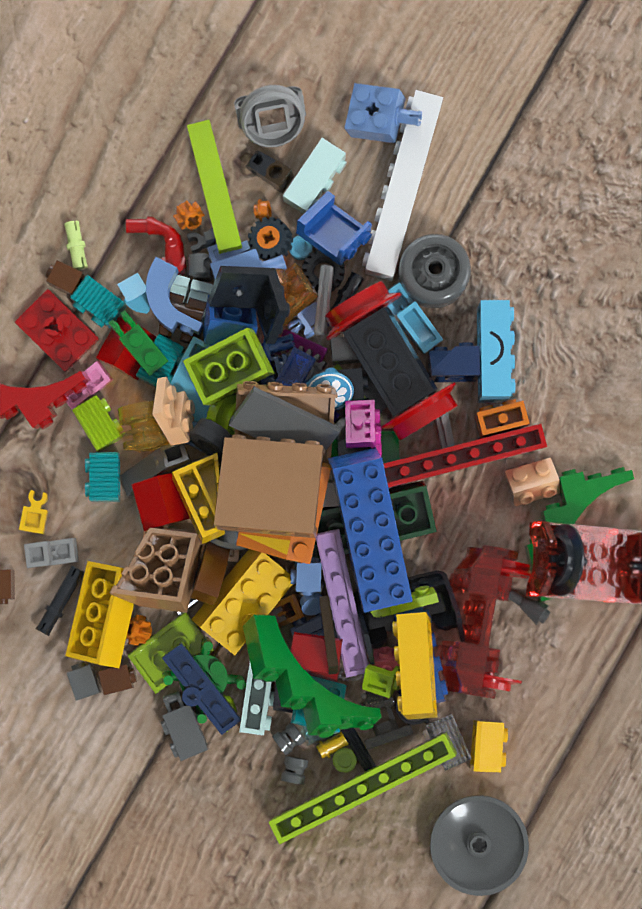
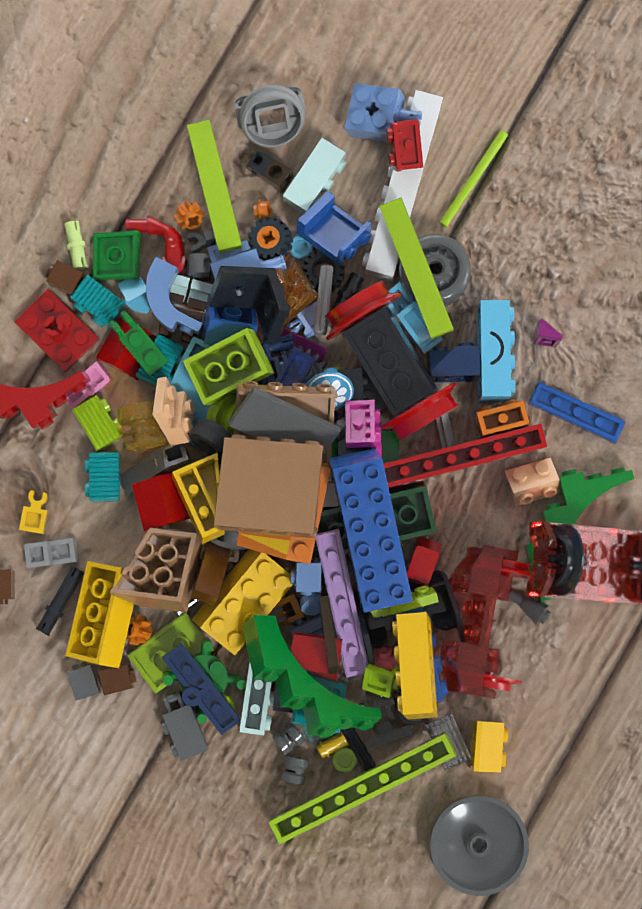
dark grey brick [330,337,361,365] -> none
none -> green plate [93,230,141,281]
none -> lime tile [379,197,454,339]
none -> red bracket [386,119,424,172]
none -> red slope [407,536,442,586]
none -> lime axle [439,130,508,228]
none -> blue tile [528,382,626,444]
none -> magenta slope [533,318,563,348]

